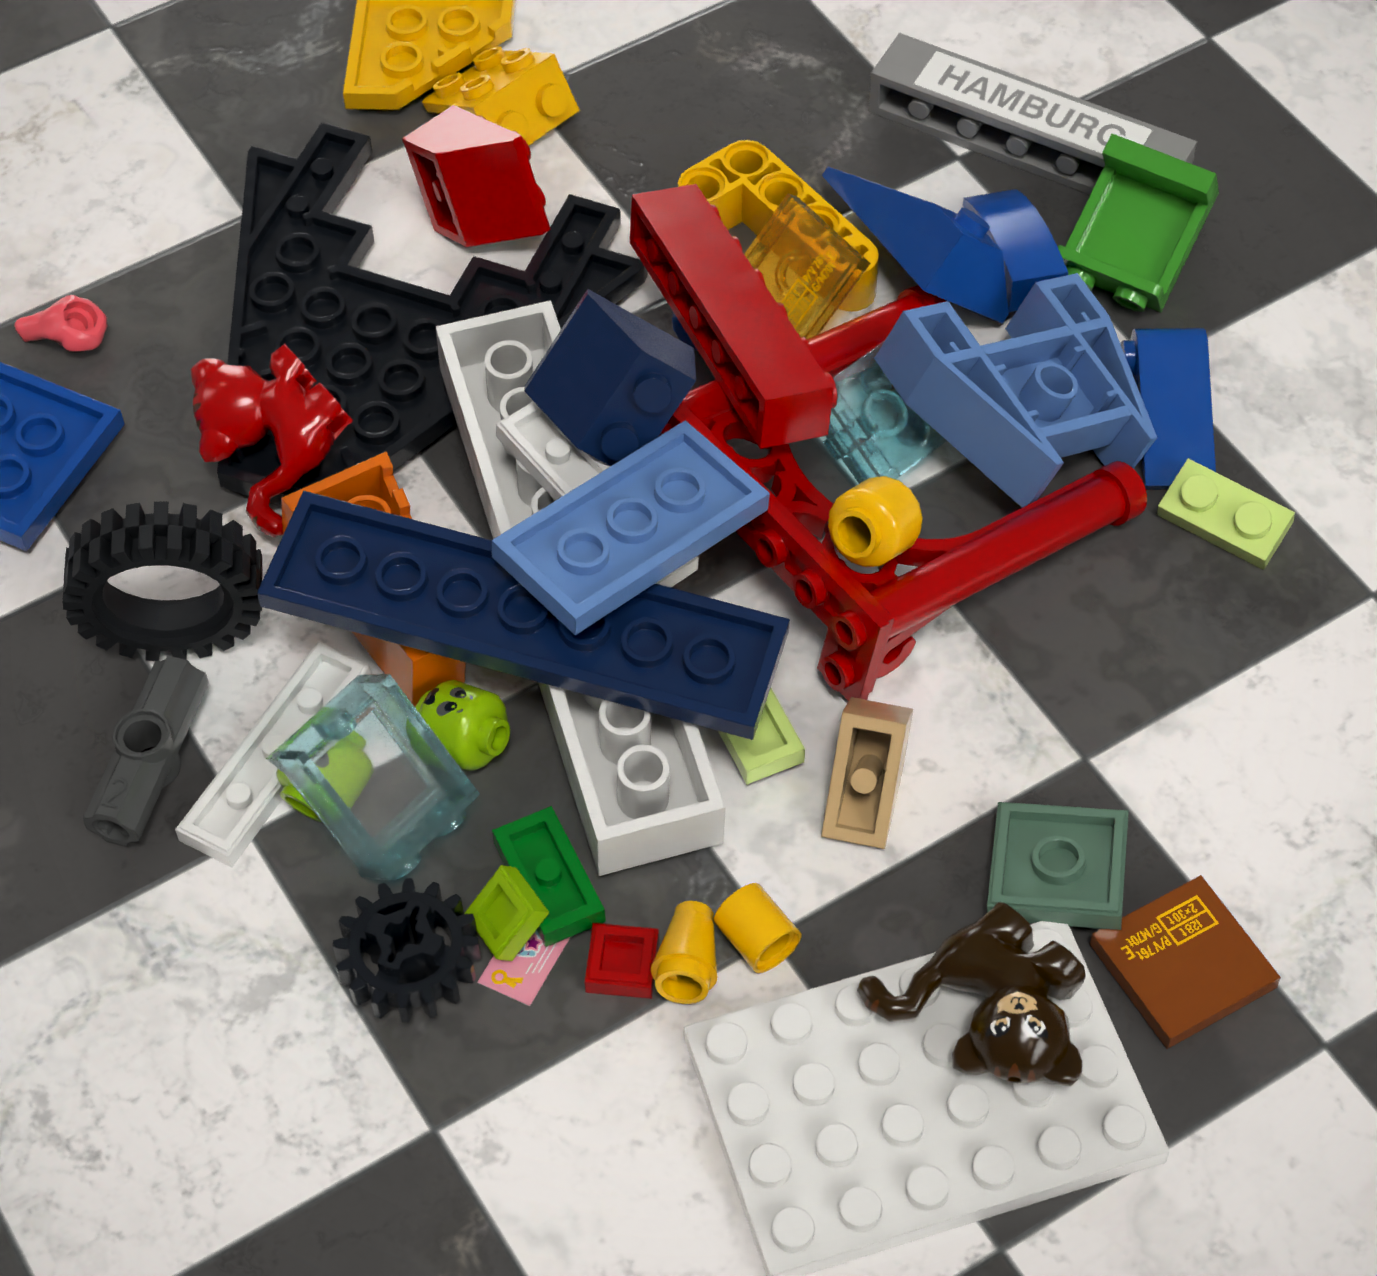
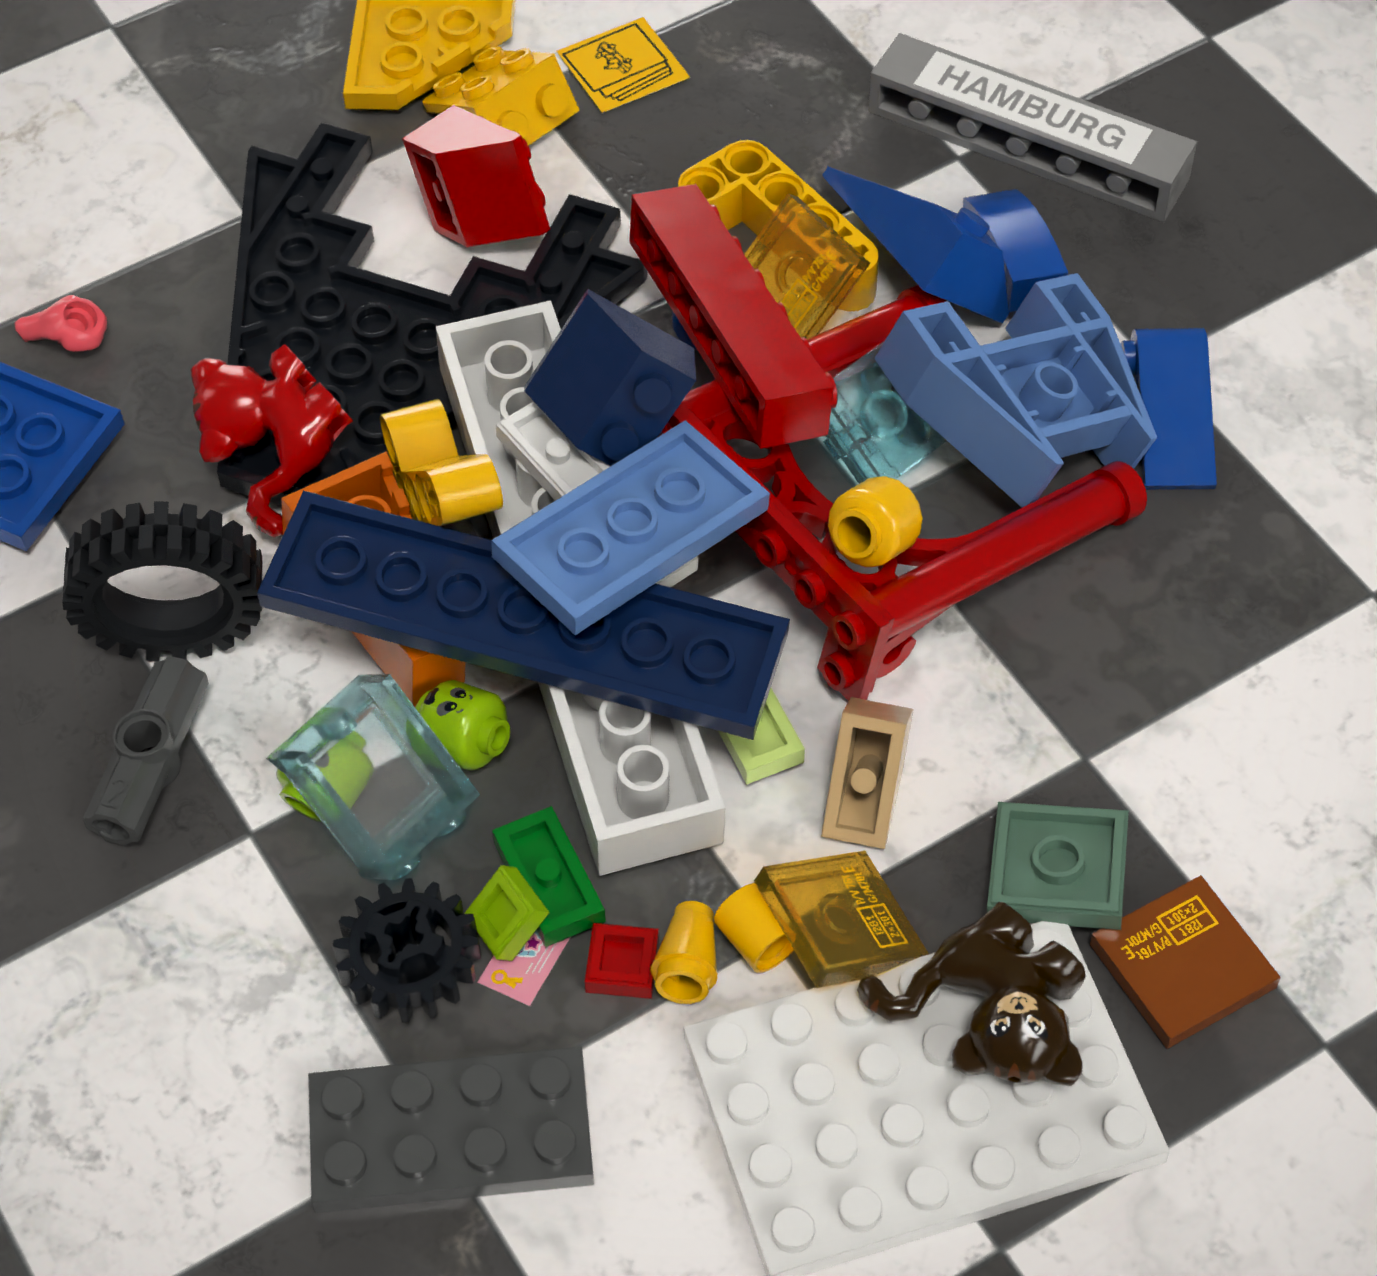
white tile [175,642,372,868] -> none
bright green panel [1058,133,1219,312] -> none
yellowish green plate [1158,458,1295,570] -> none
none -> dark grey plate [308,1046,594,1213]
none -> yellow beam [380,399,503,526]
none -> yellow sticker [556,17,691,113]
none -> clear yellow tile [754,851,929,988]

